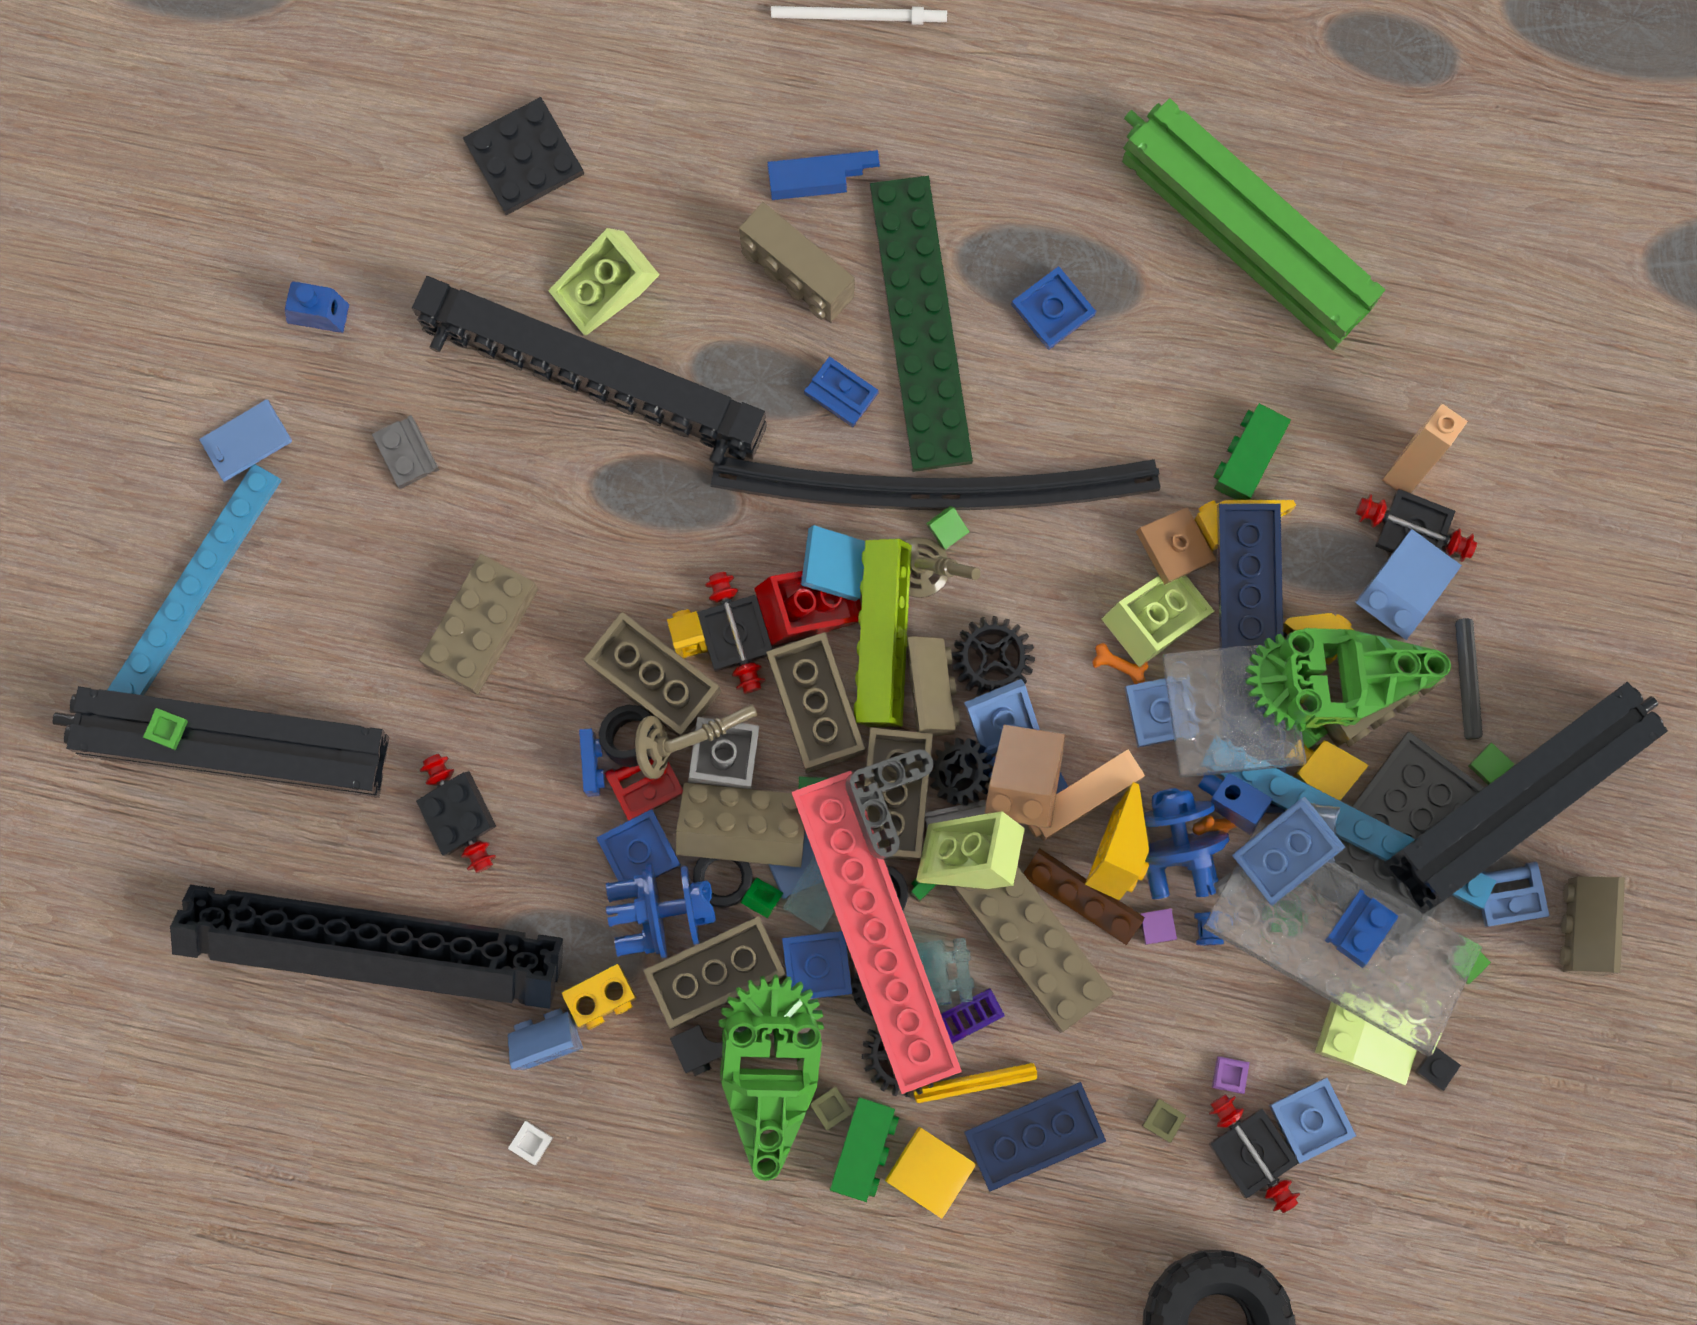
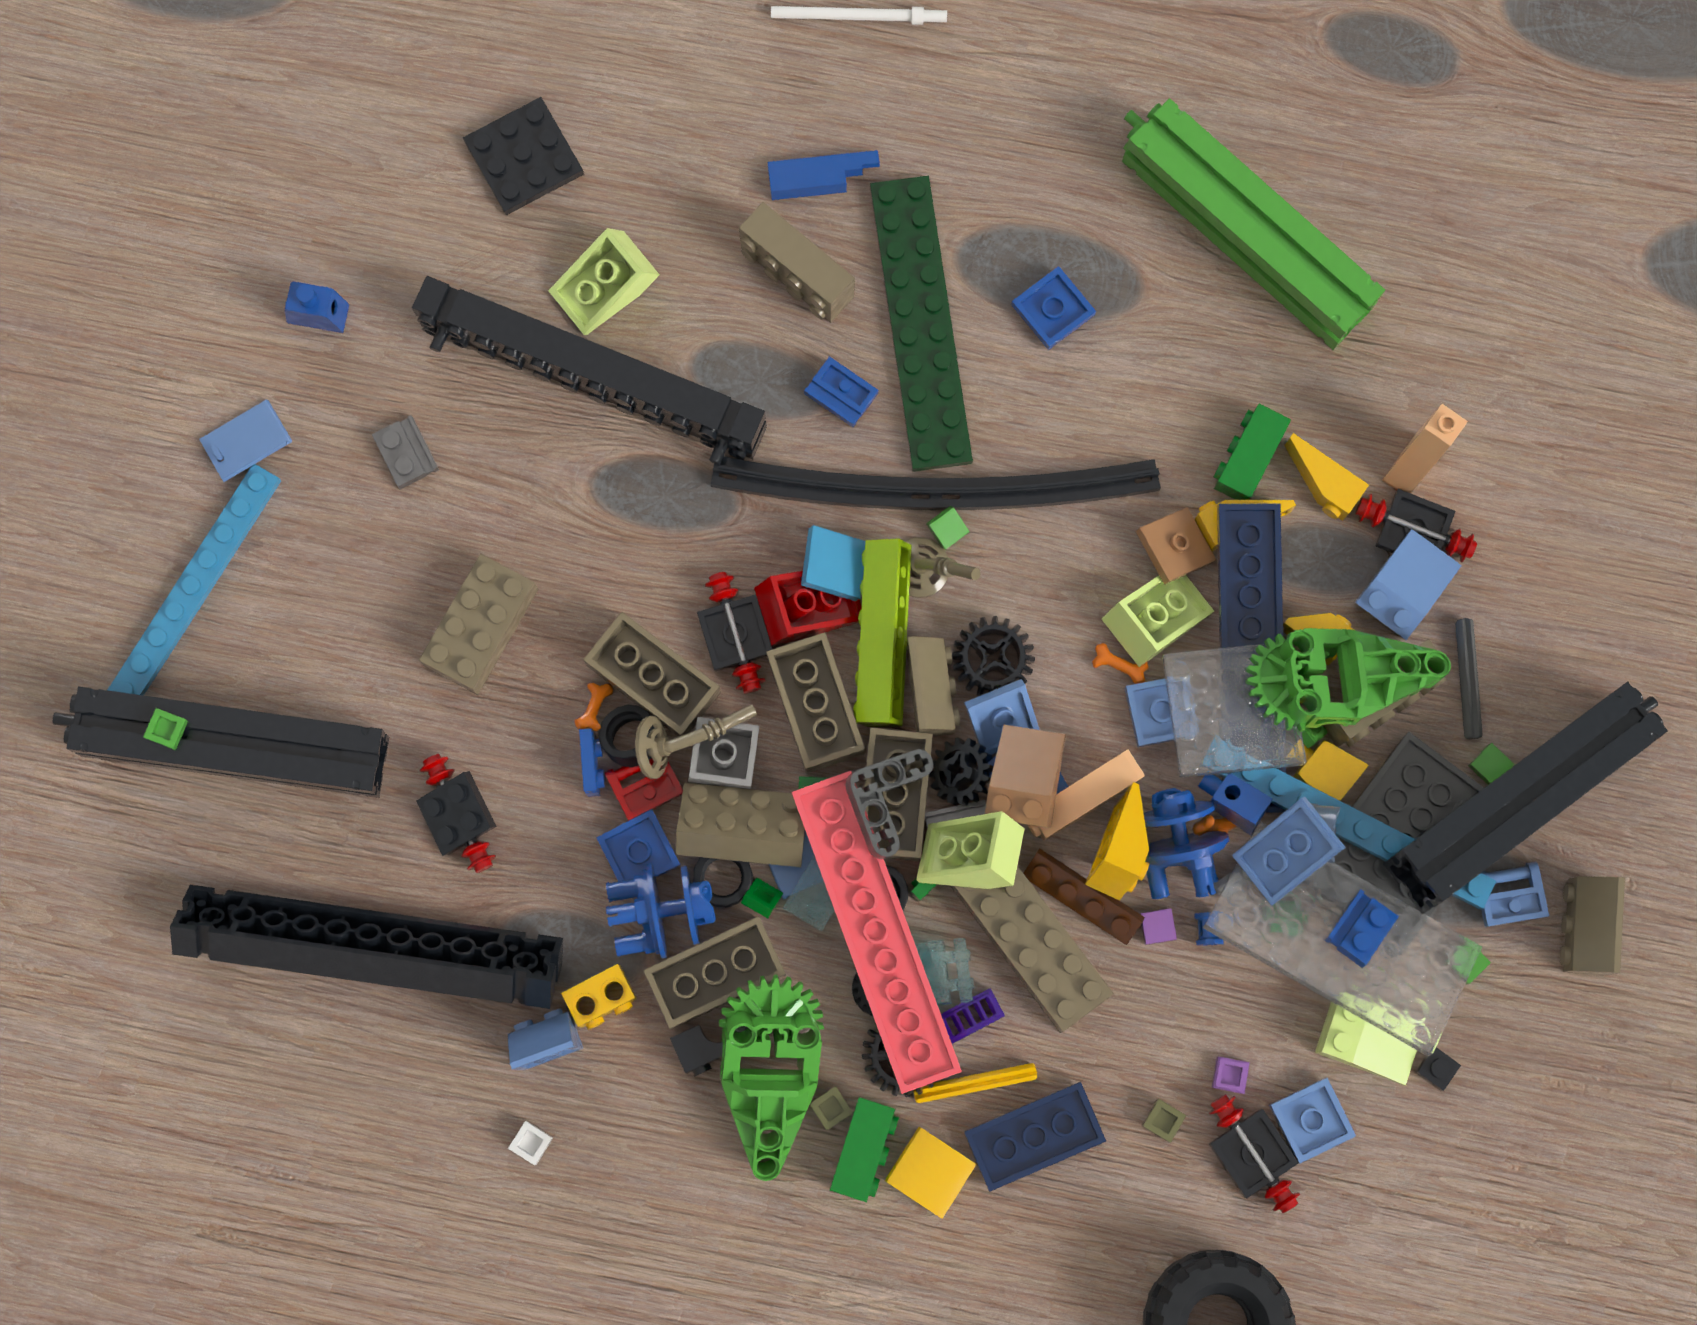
yellow slope [667,609,708,659] -> none
blue plate [782,931,852,999] -> none
none -> orange piece [575,682,613,731]
none -> yellow slope [1284,433,1369,521]

